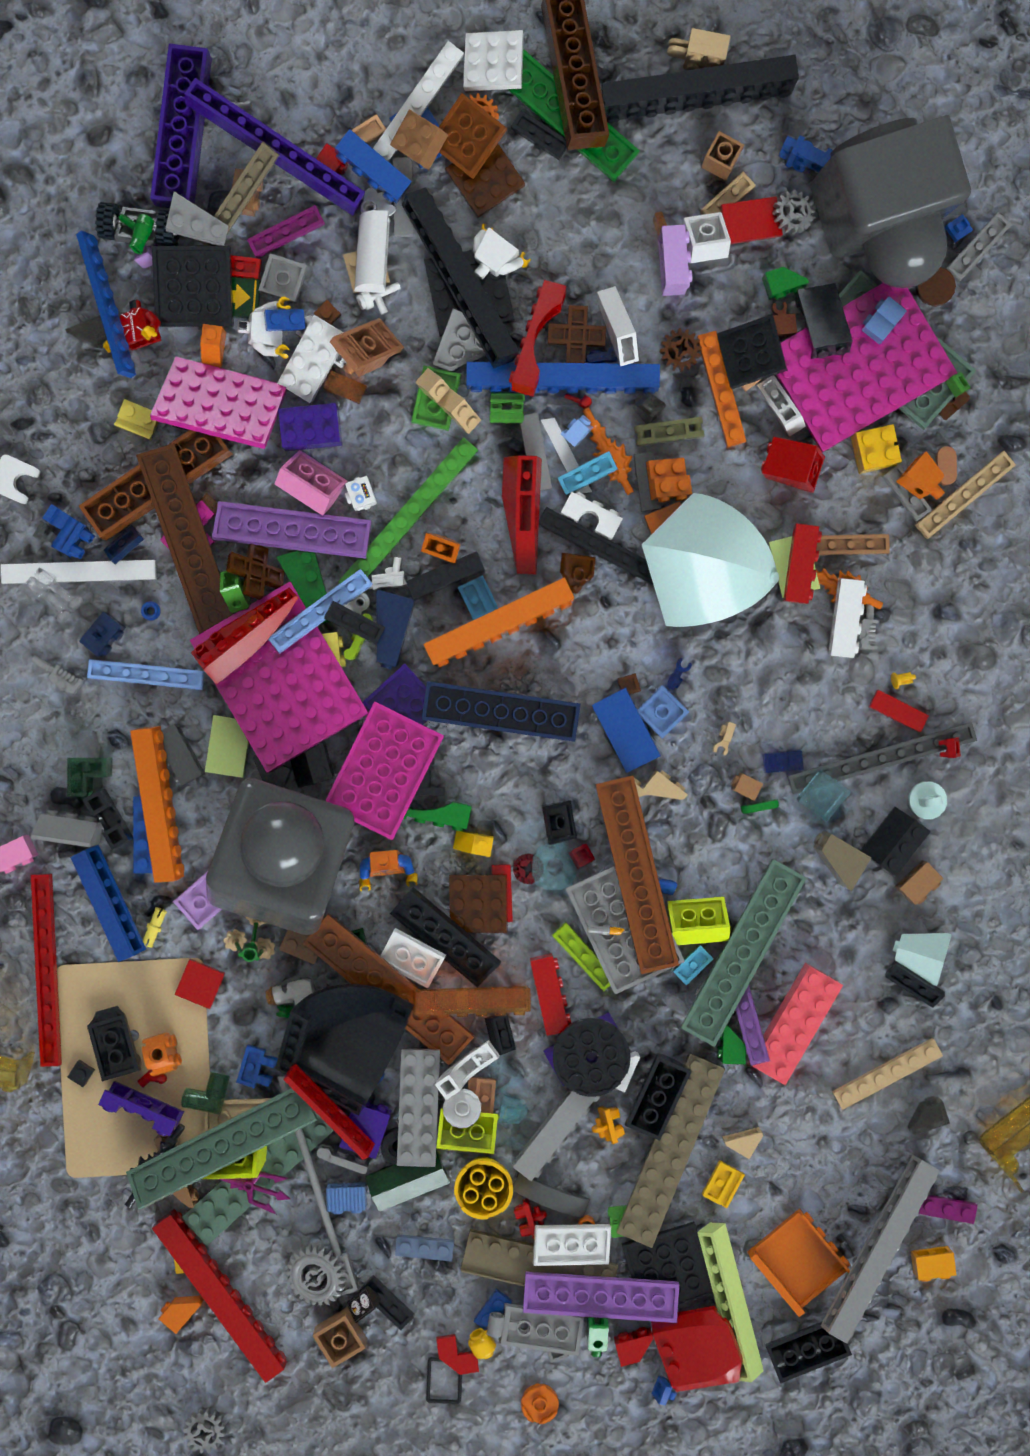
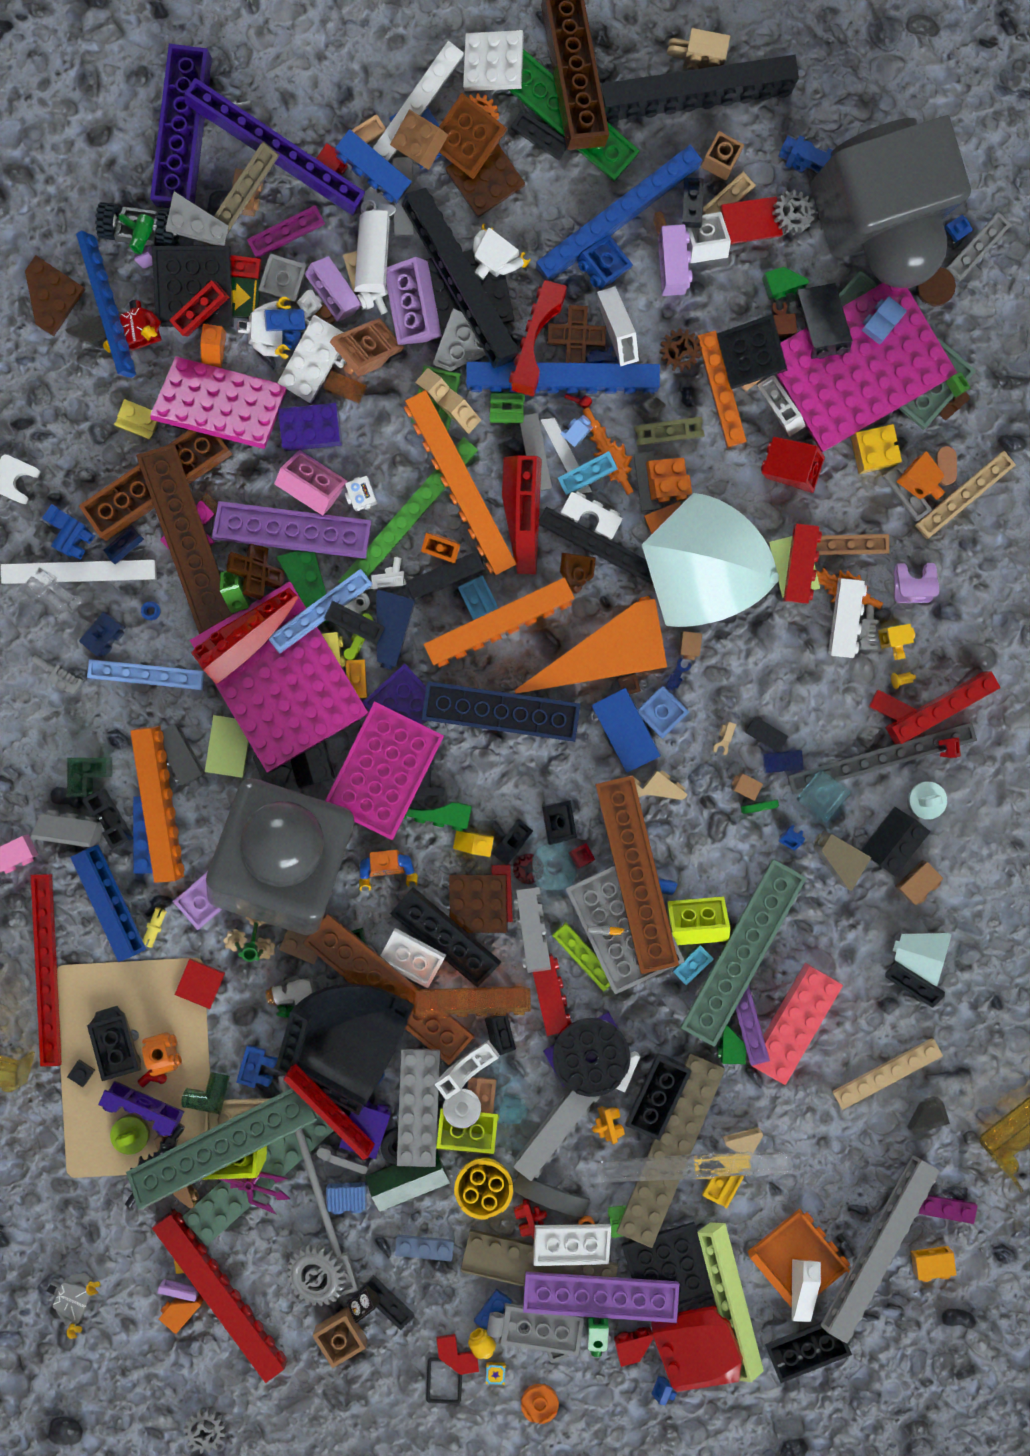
none -> reddish brown plate [25,255,86,337]
none -> light grey torso [47,1273,100,1339]
none -> lime tile [110,1115,150,1155]
none -> lavender tile [158,1279,199,1302]
none -> red brick [169,280,230,337]
none -> blue tile [282,331,303,351]
none -> white tile [297,290,324,318]
none -> lavender brick [305,256,361,322]
none -> light orange plate [345,659,367,698]
none -> lavender slope [386,257,442,345]
none -> orange brick [403,390,516,576]
none -> yellow tile [486,1362,506,1385]
none -> black slope [492,819,533,866]
none -> light grey wedge [514,887,551,973]
none -> orange slope [515,596,667,694]
none -> blue brick [536,144,702,281]
none -> blue plate [577,235,633,290]
none -> clear slope [597,1152,793,1182]
none -> medium nougat brick [679,631,702,660]
none -> black plate [682,178,704,228]
none -> black tile [745,717,788,753]
none -> blue tile [778,825,805,851]
none -> white slope [792,1259,821,1322]
none -> yellow brick [878,624,915,660]
none -> red brick [885,671,1001,744]
none -> lavender piece [894,563,939,603]

